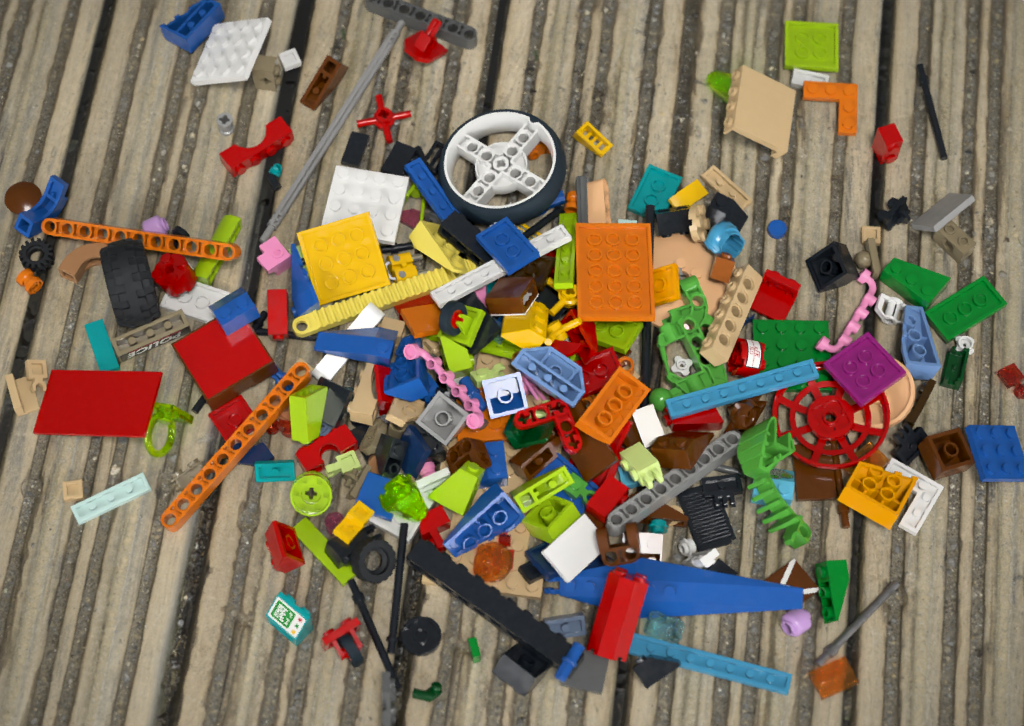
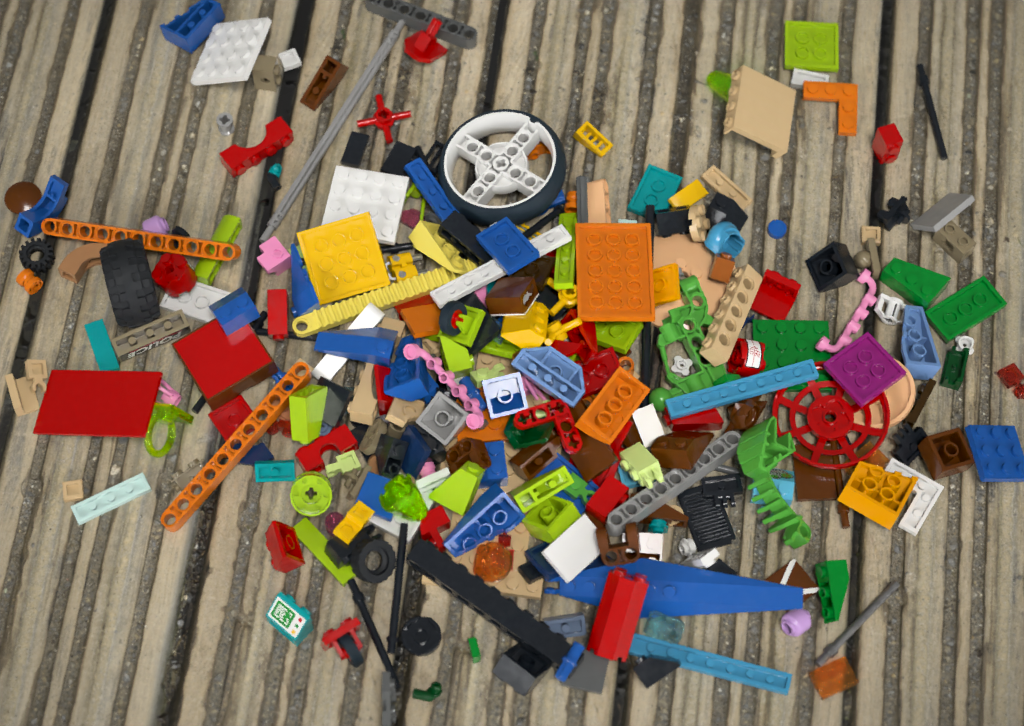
none -> bright pink plant [155,379,182,410]
none -> green tile [713,374,741,386]

